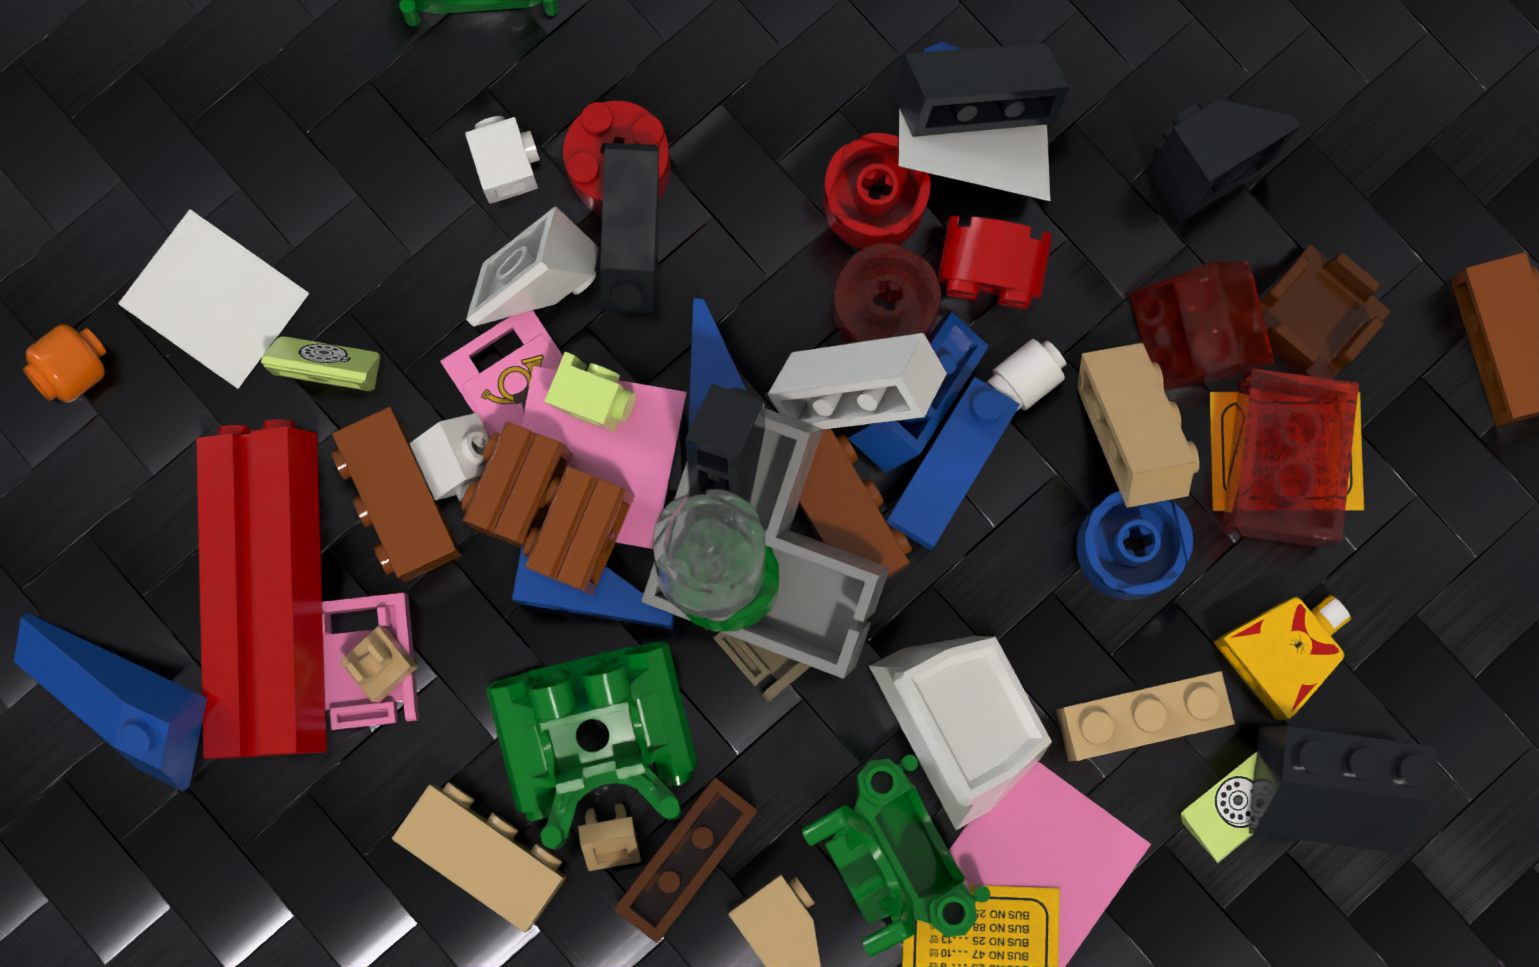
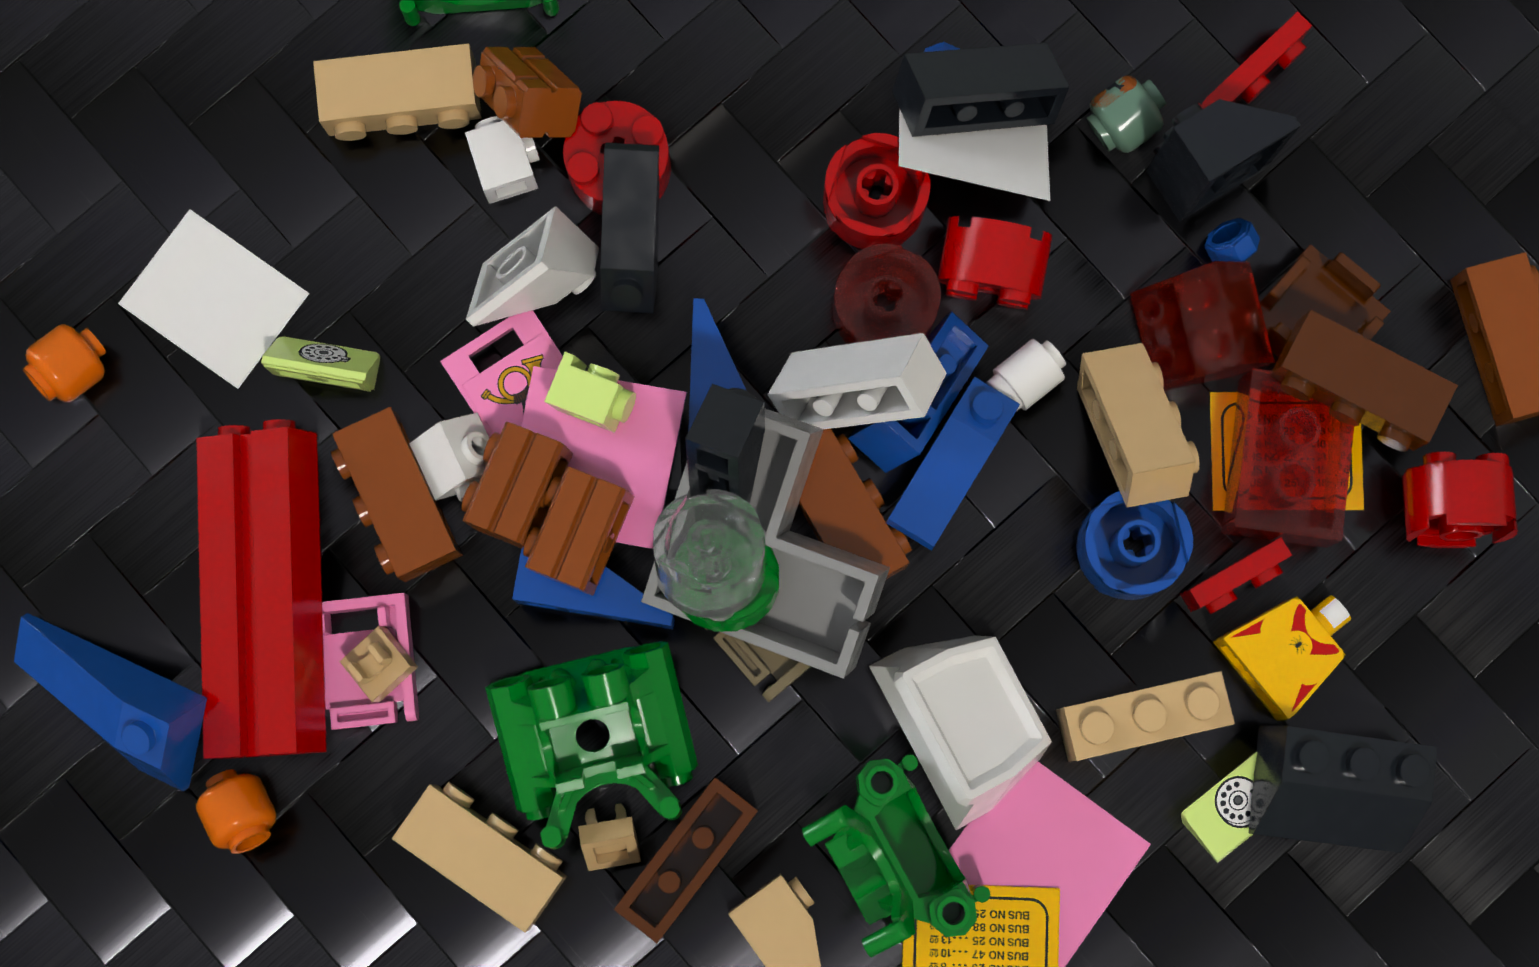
none -> orange head [196,769,277,854]
none -> tan brick [313,43,482,141]
none -> dark orange brick [473,47,582,138]
none -> sand green head [1086,75,1167,153]
none -> red plate [1180,537,1292,614]
none -> red plate [1201,11,1312,109]
none -> blue tile [1204,218,1260,268]
none -> reddish brown brick [1270,309,1458,452]
none -> red brick [1402,451,1518,548]

